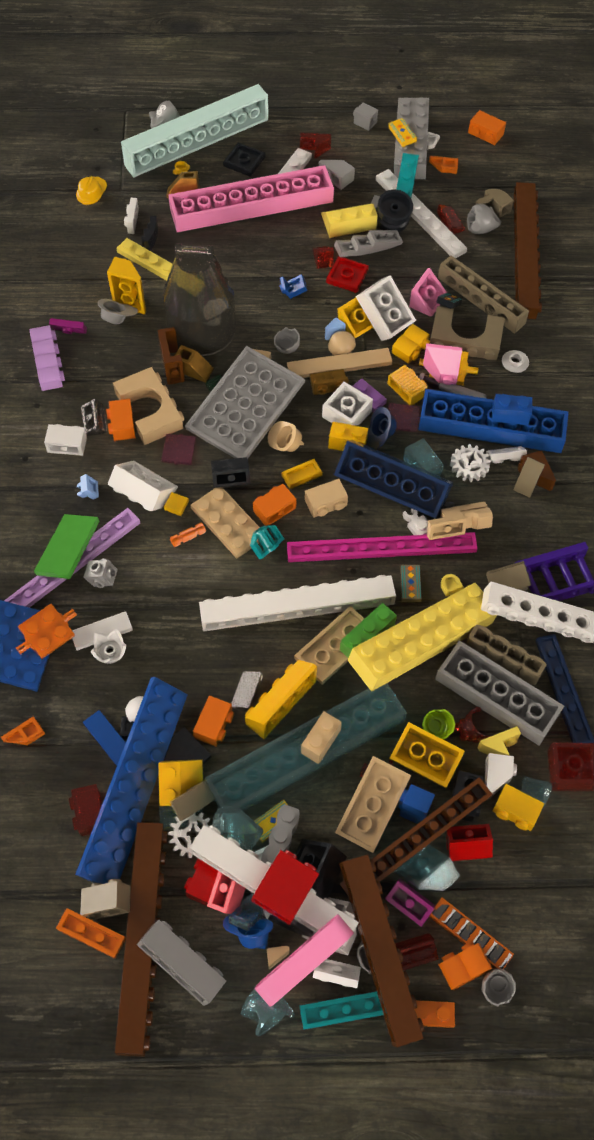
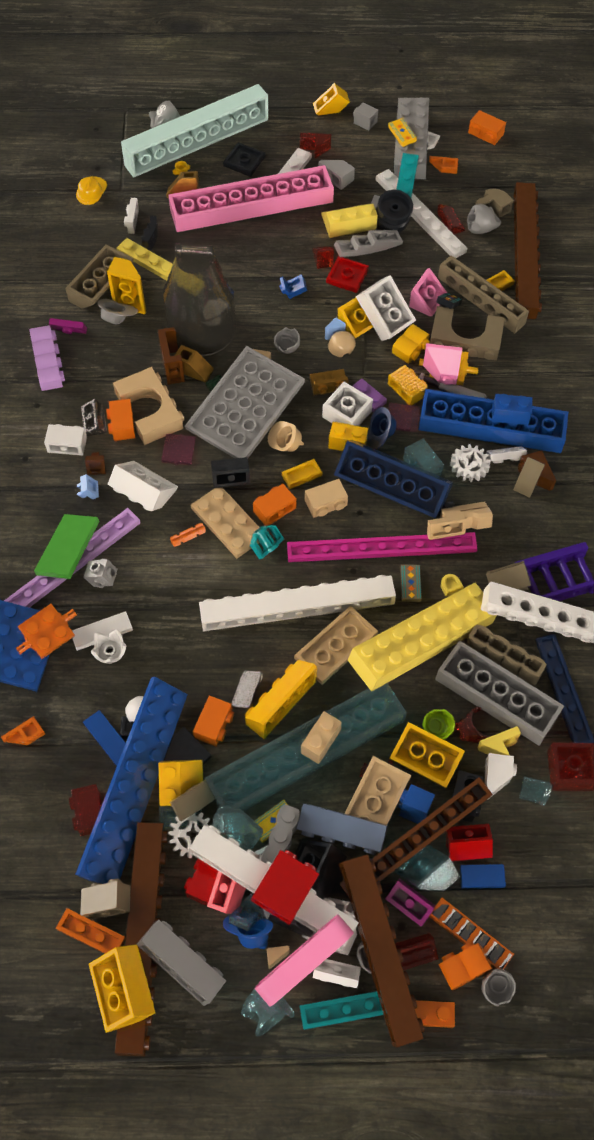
yellow tile [164,492,189,516] -> none
tan tile [287,348,392,378] -> none
bright green brick [340,602,397,658] -> none
white plate [403,508,428,535] -> none
yellow brick [492,784,545,831] -> none
white piece [502,350,529,373] -> none
none -> dark tan slope [66,245,133,309]
none -> reddish brown tile [85,452,106,475]
none -> yellow slope [89,944,155,1033]
none -> sand blue brick [297,803,388,855]
none -> yellow slope [313,83,350,116]
none -> blue tile [460,864,506,888]
none -> yellow tile [487,270,515,291]

